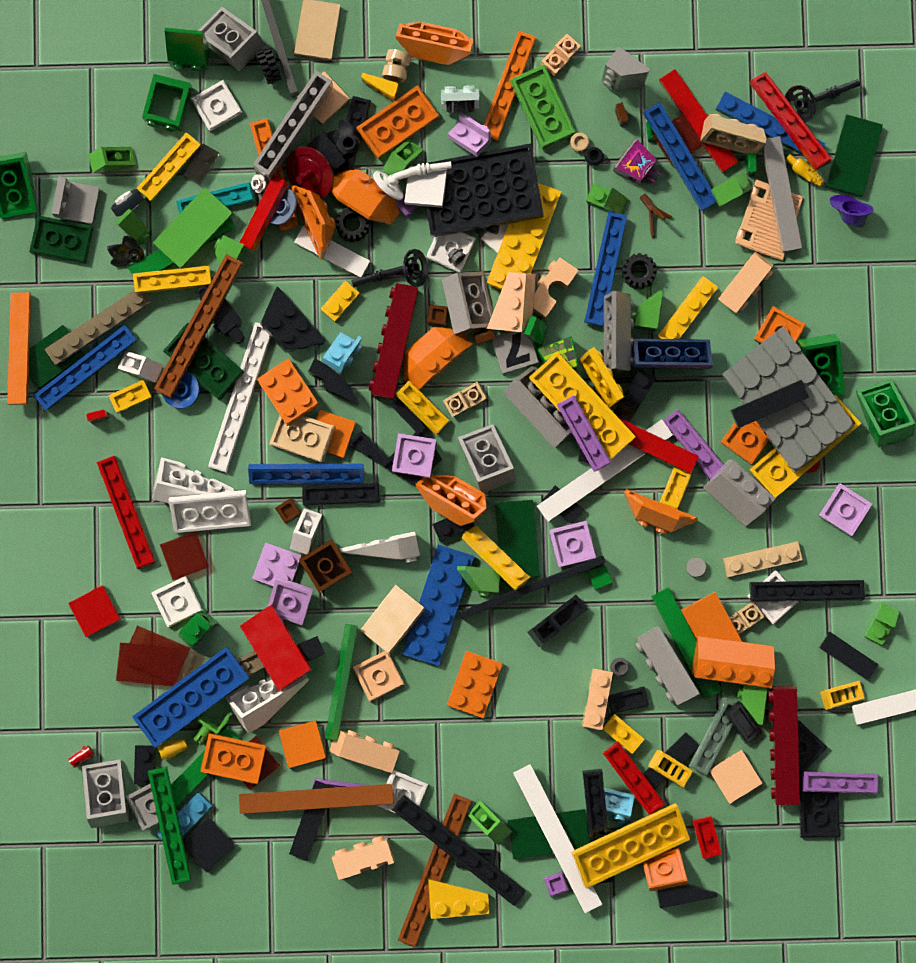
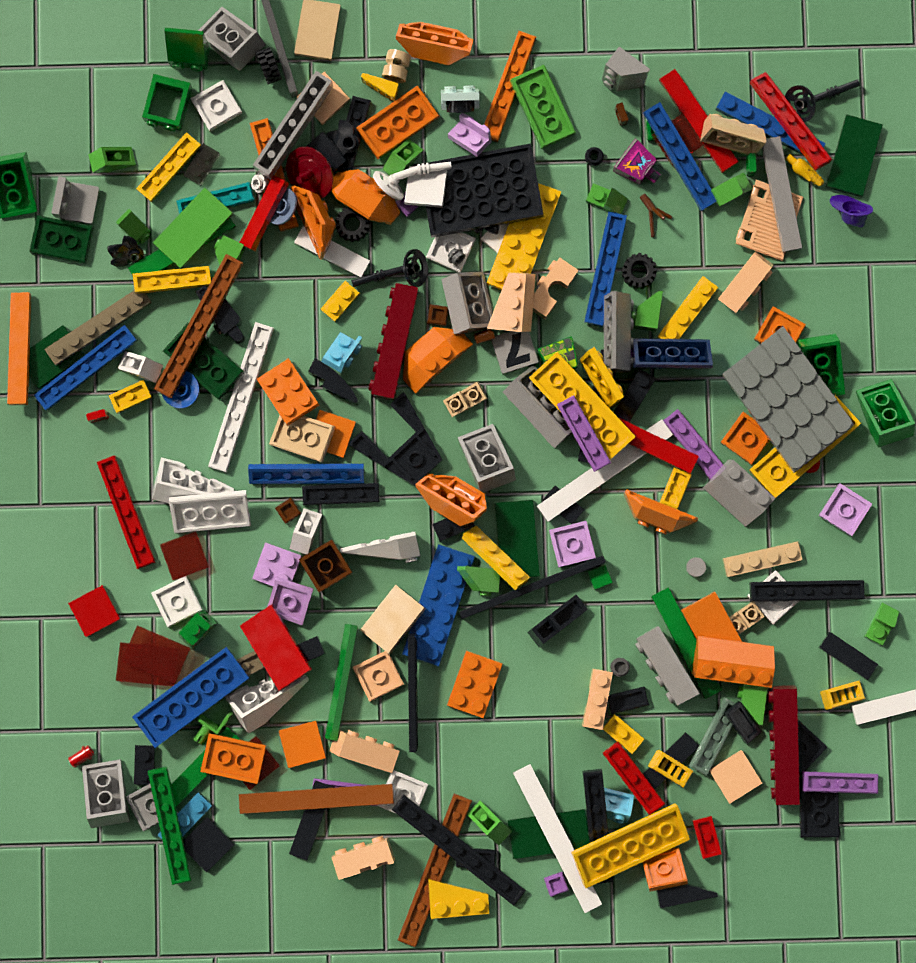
black wheel [111,189,143,217] -> none
yellow cone [158,738,188,760] -> none
black wing [260,287,326,353] -> none
lavender plate [392,433,436,478] -> none
yellow tile [395,381,450,435] -> none
green slope [524,316,548,346] -> none
light nougat slope [540,34,581,76] -> none
tan tile [570,133,589,153] -> none
black tile [730,380,809,428] -> none
none -> black tile [408,634,418,752]

